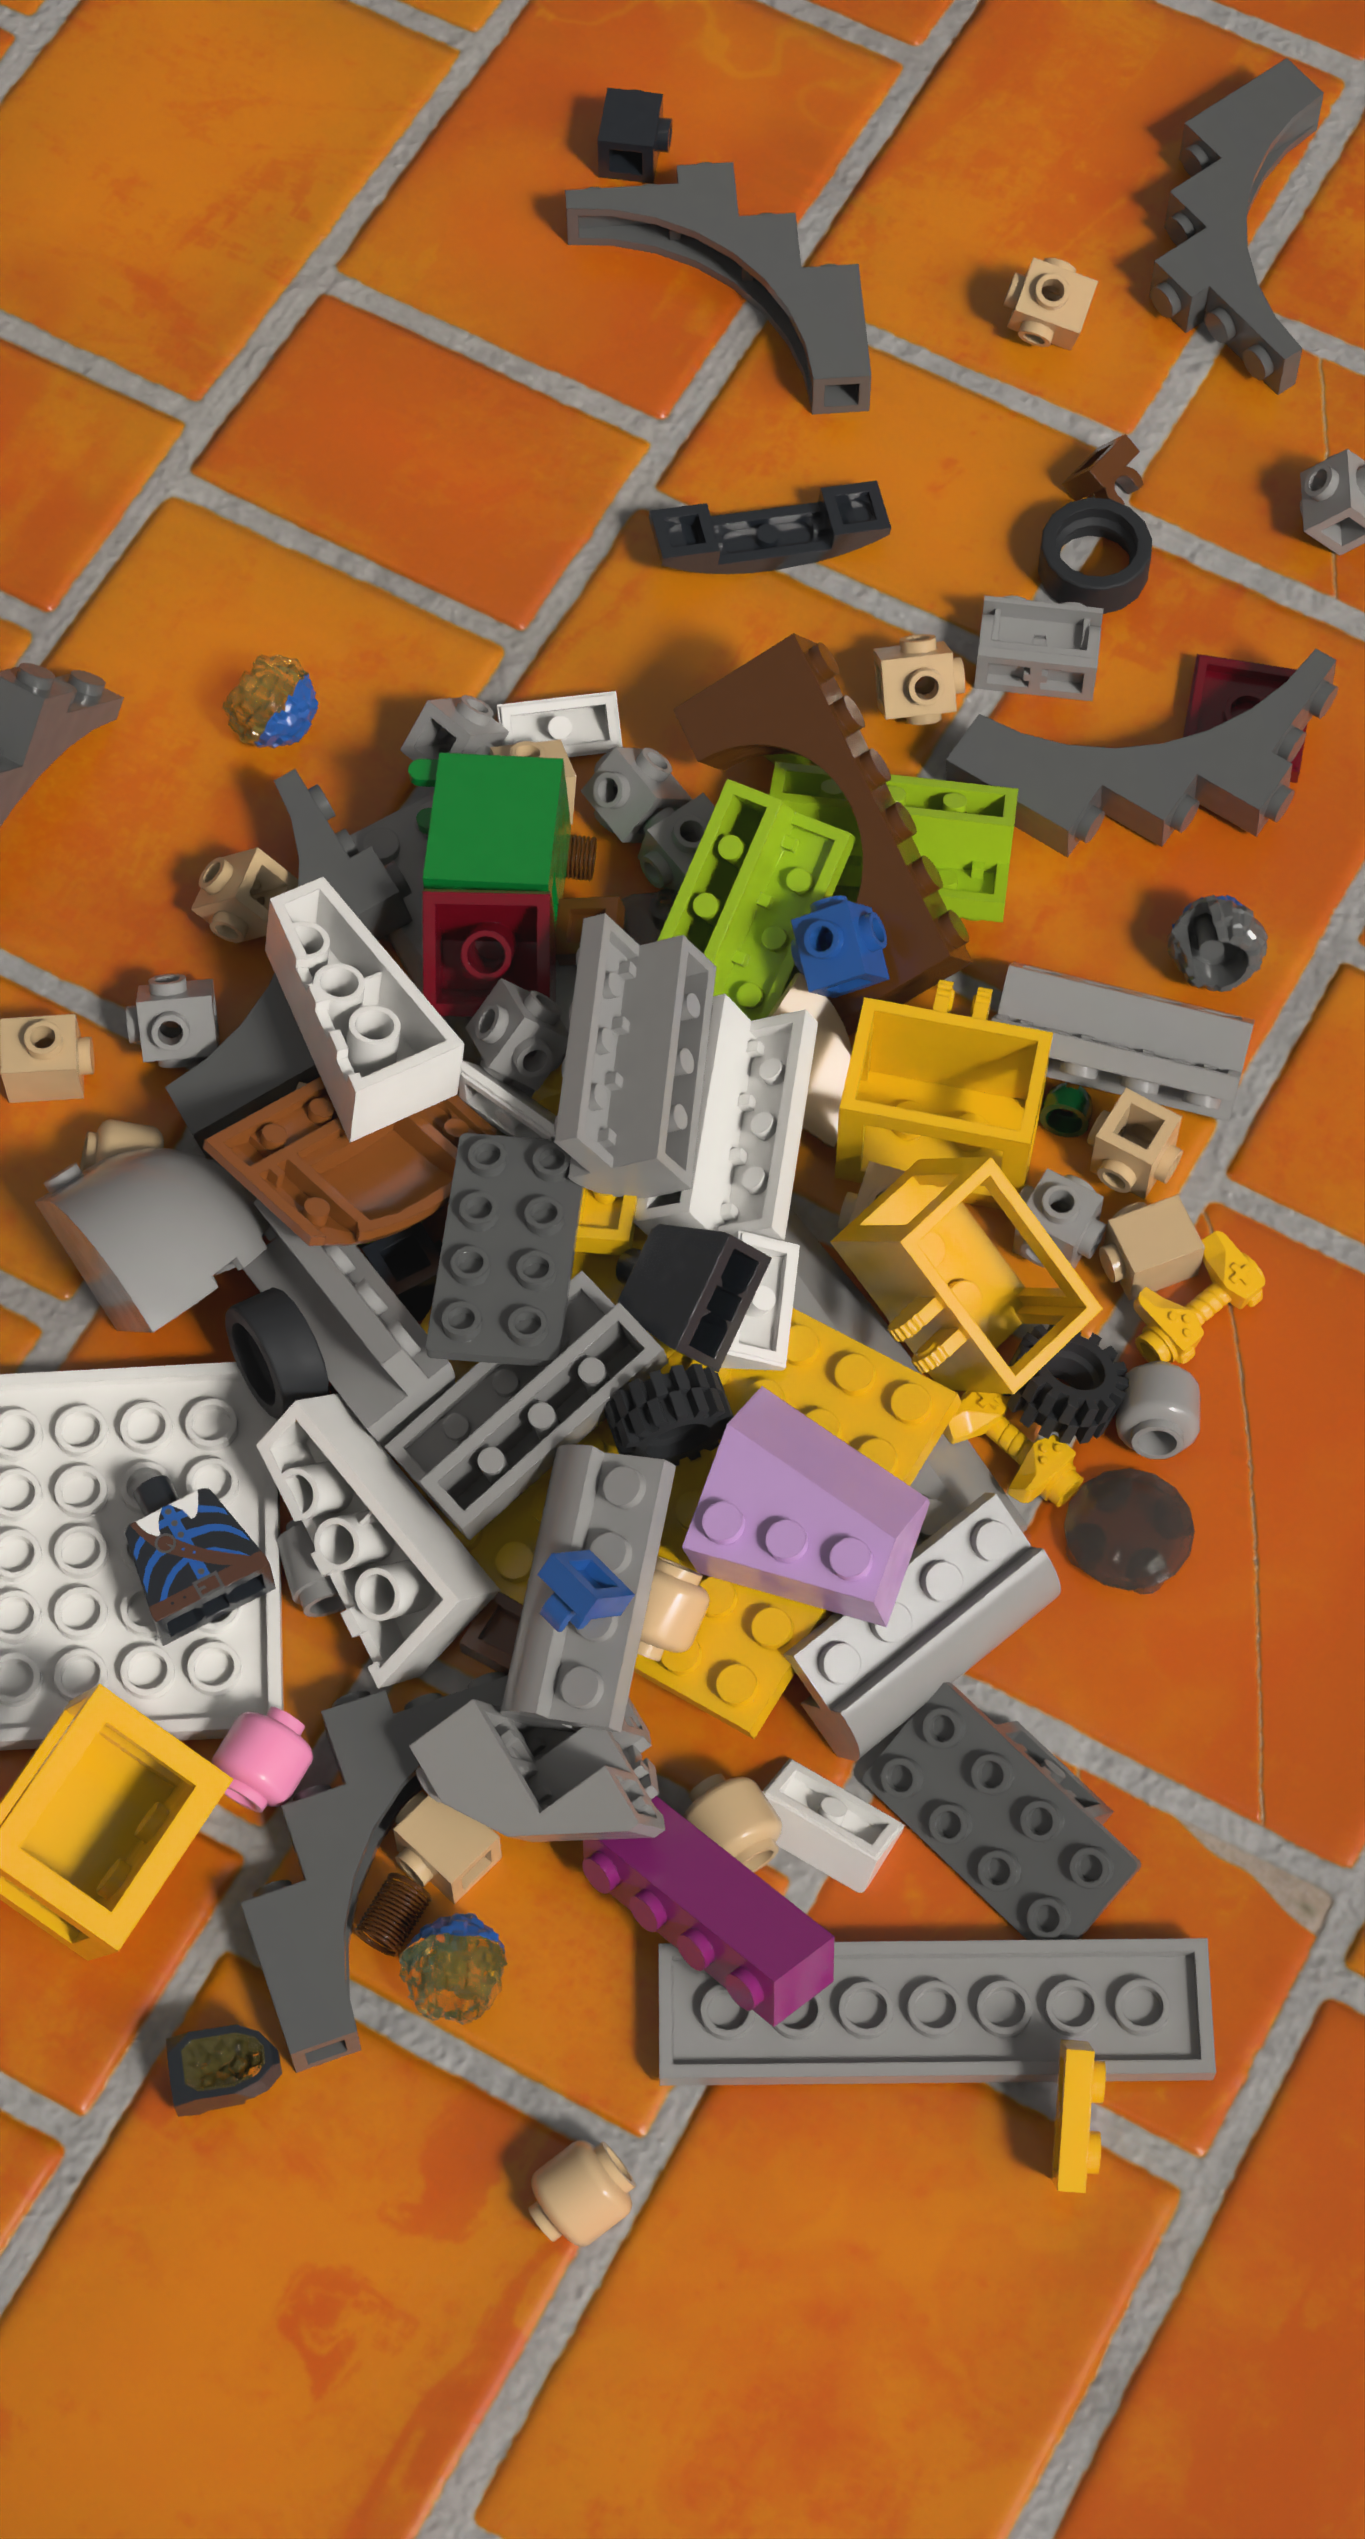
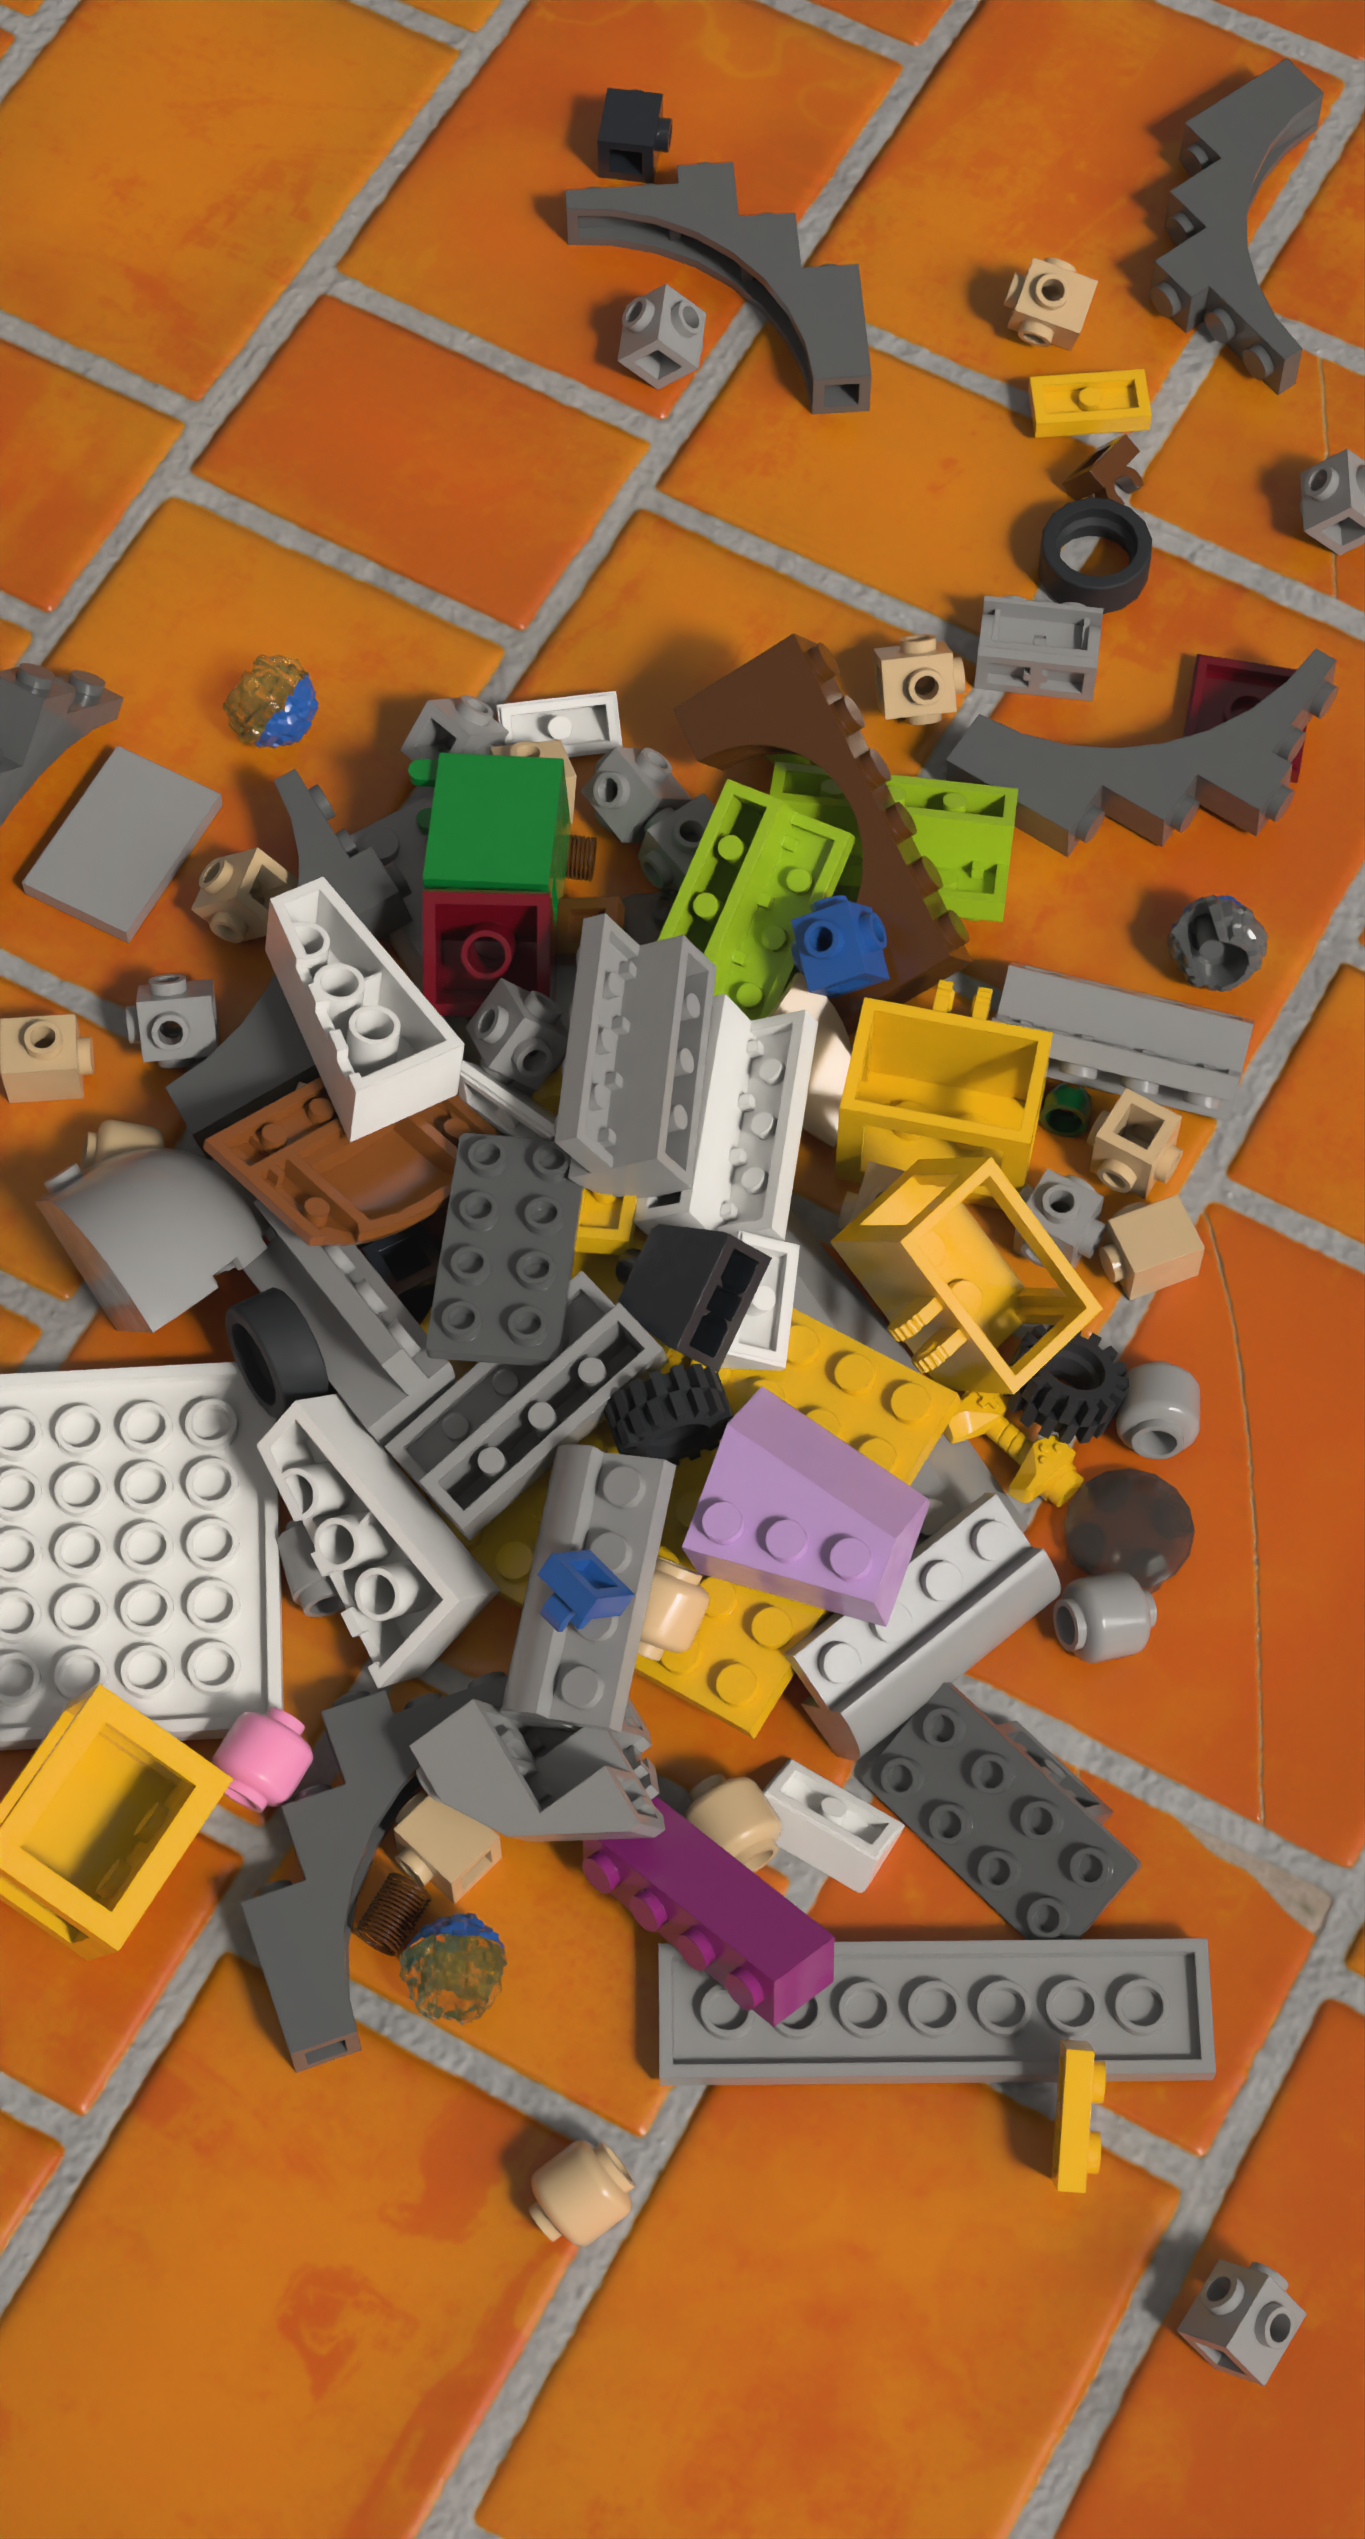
torso [124,1475,276,1646] -> none
rock [166,2025,282,2117] -> none
reddish brown tile [460,1591,523,1675] -> none
black slope [649,480,891,574] -> none
yellow piece [1133,1231,1265,1364] -> none
none -> light grey tile [22,745,223,943]
none -> light grey brick [617,284,706,390]
none -> yellow plate [1028,369,1152,438]
none -> light grey head [1053,1571,1157,1664]
none -> light grey brick [1177,2259,1307,2386]

